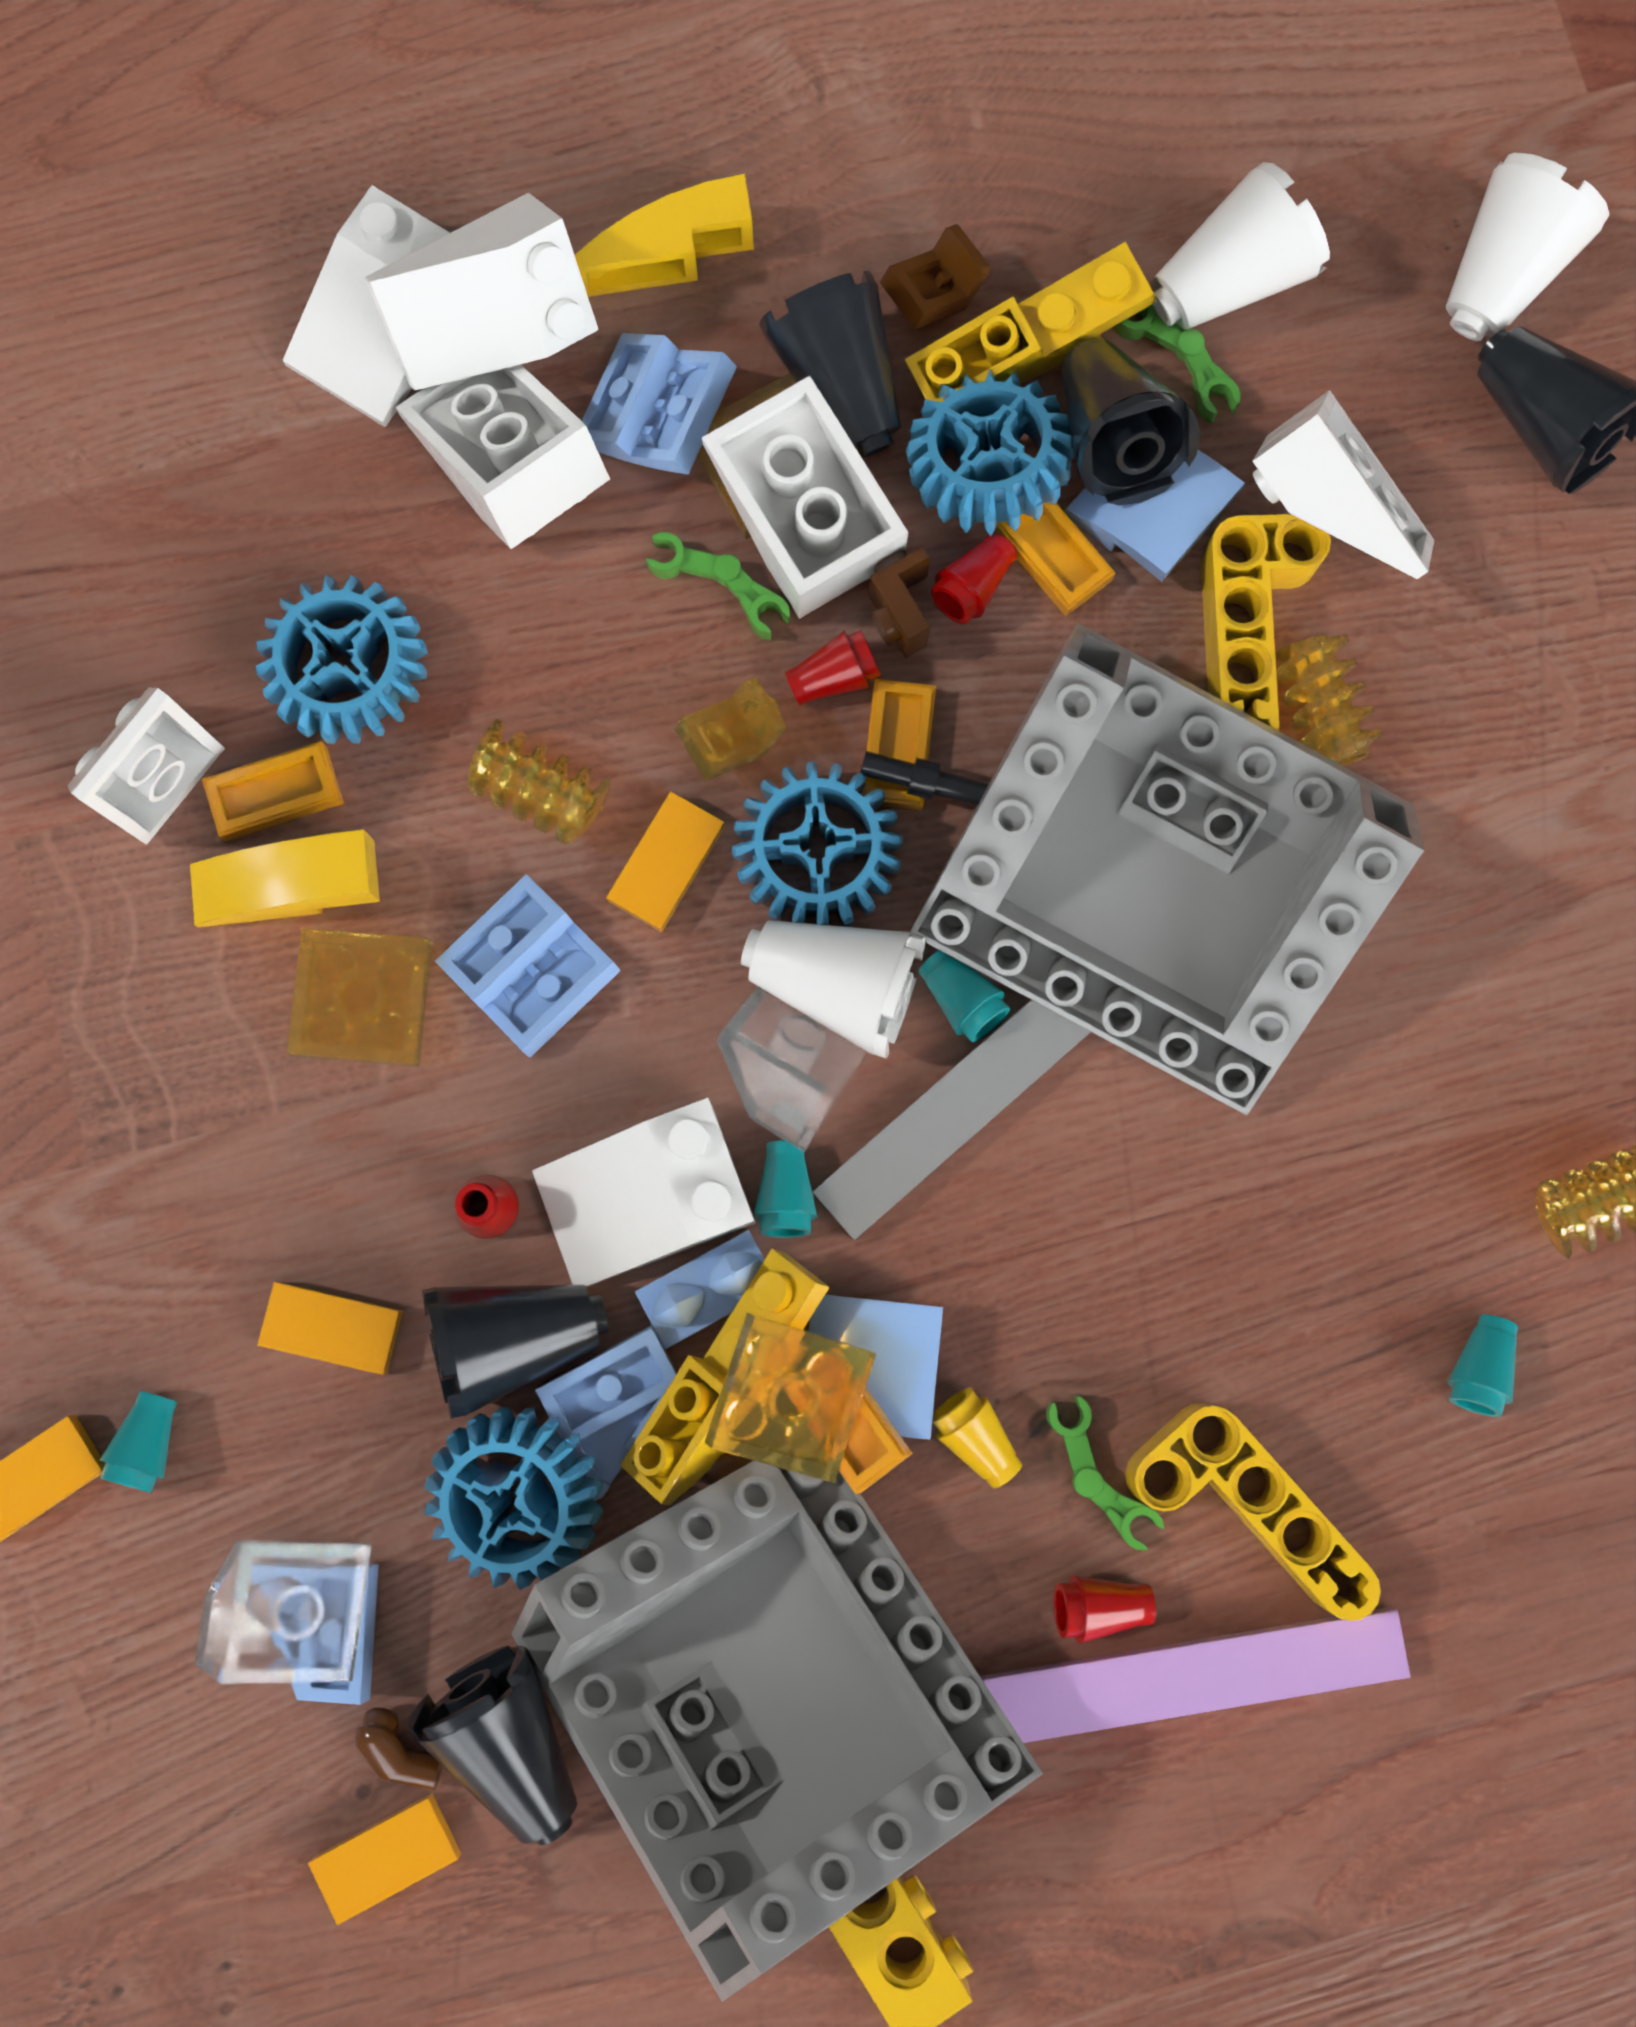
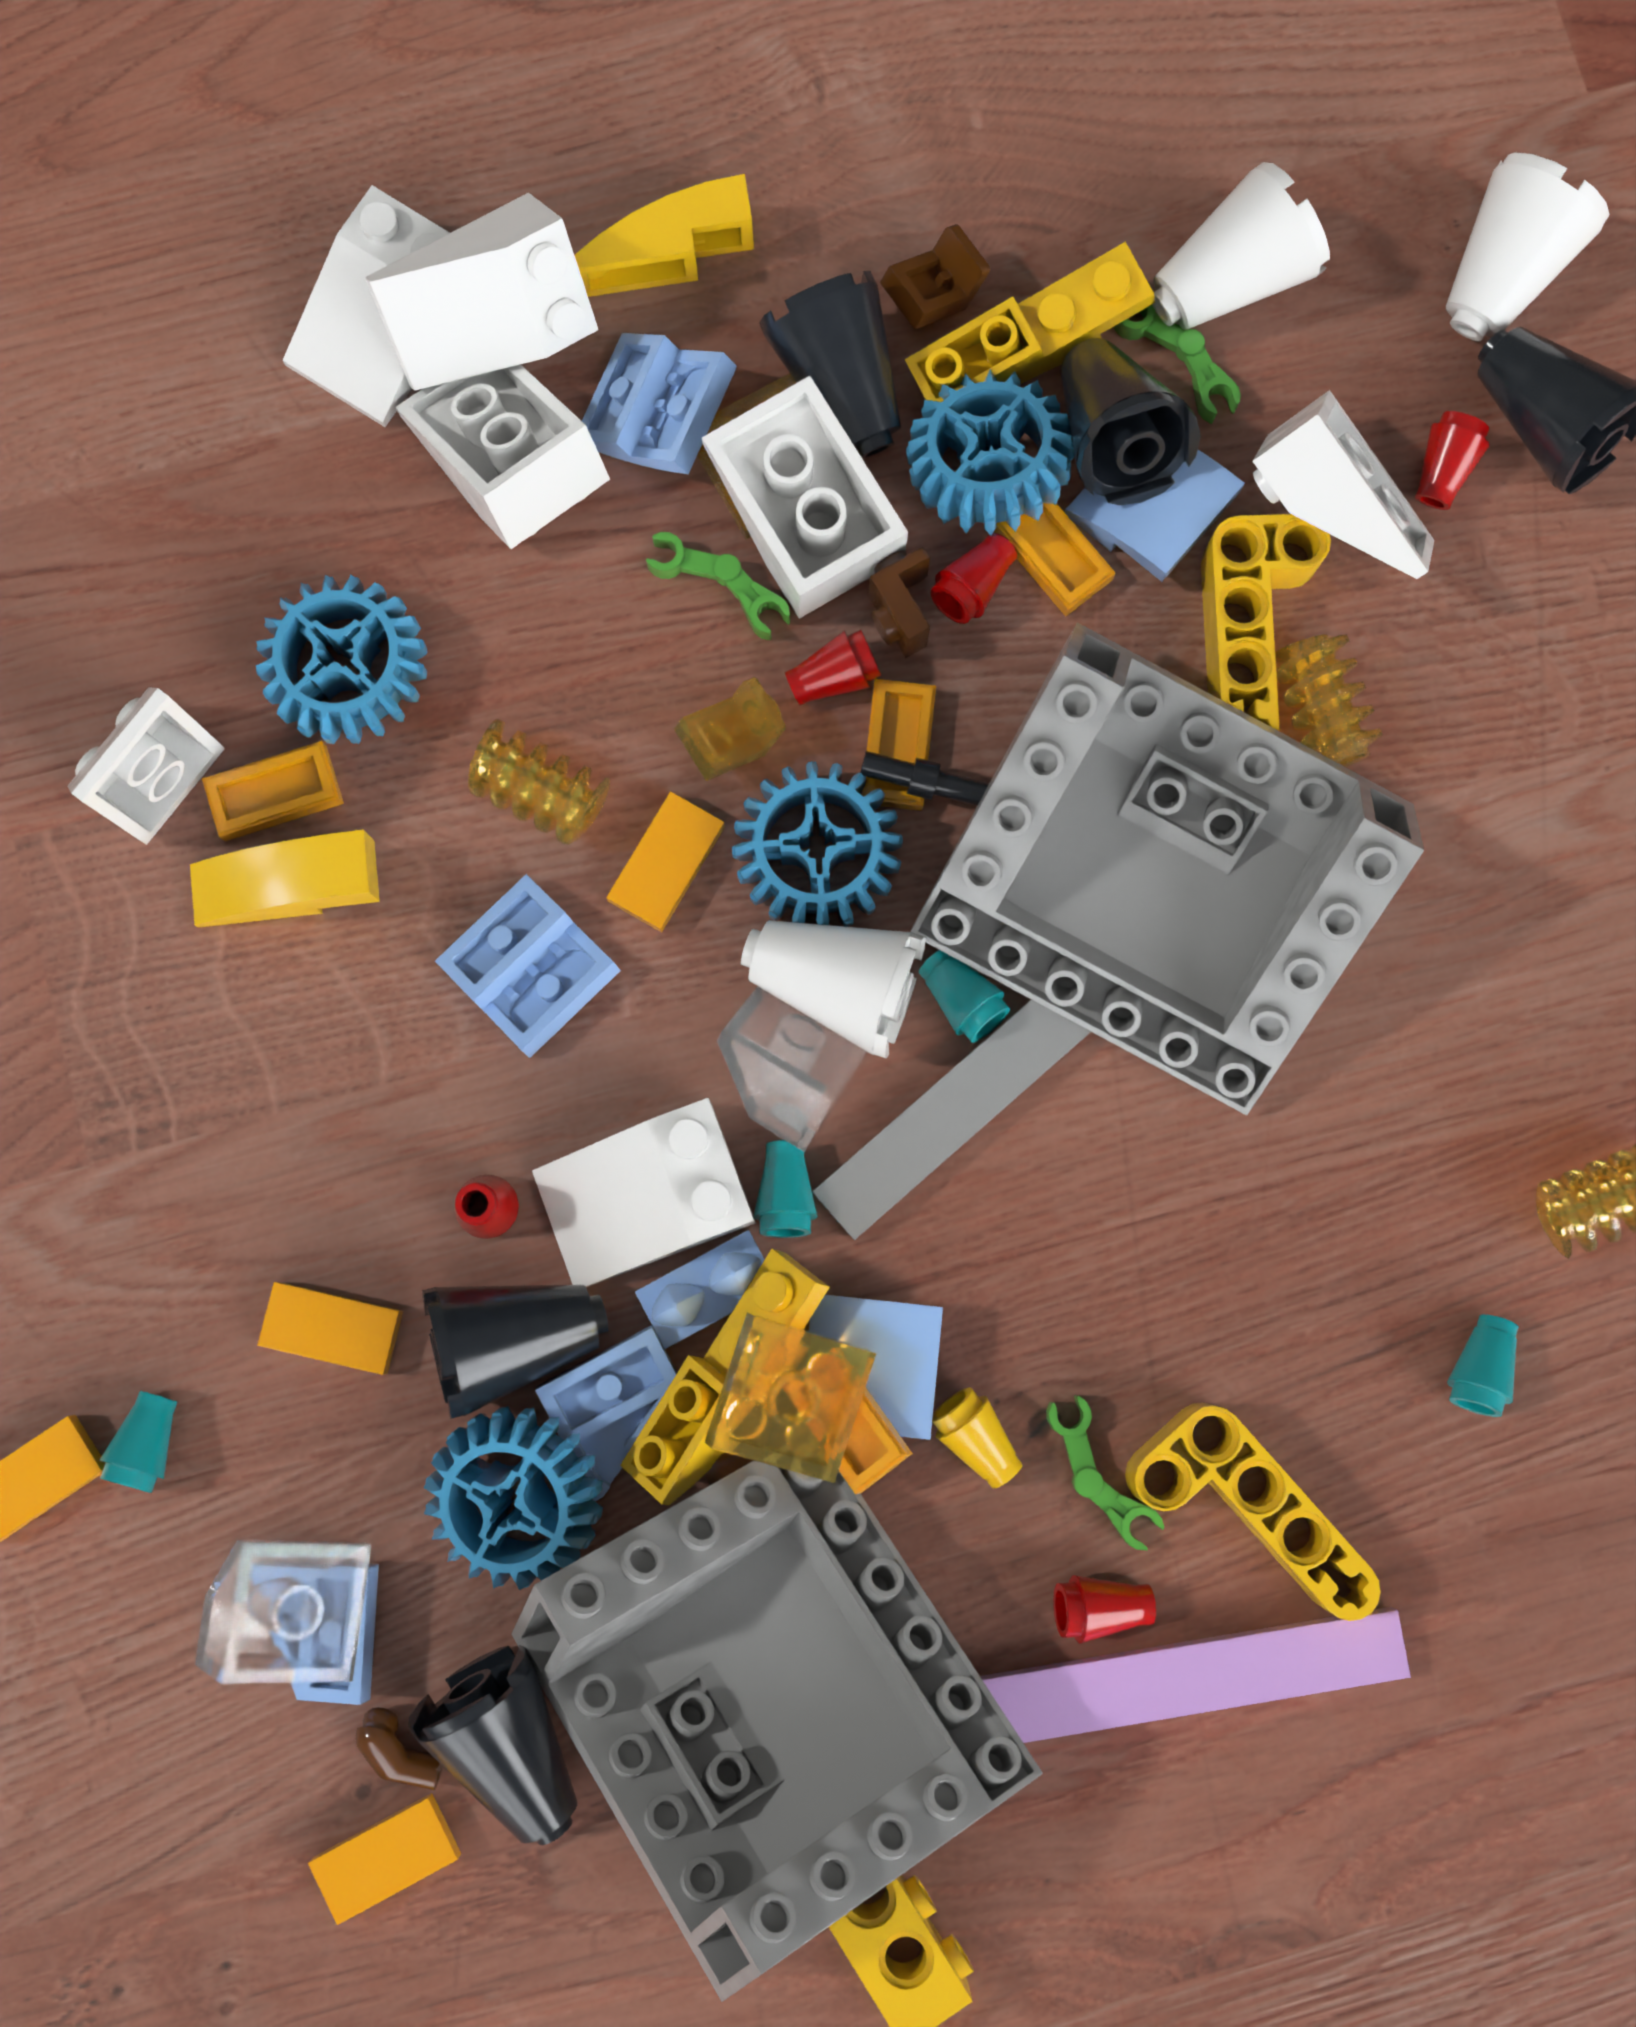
clear yellow plate [287,928,433,1067] -> none
none -> red cone [1415,411,1490,510]

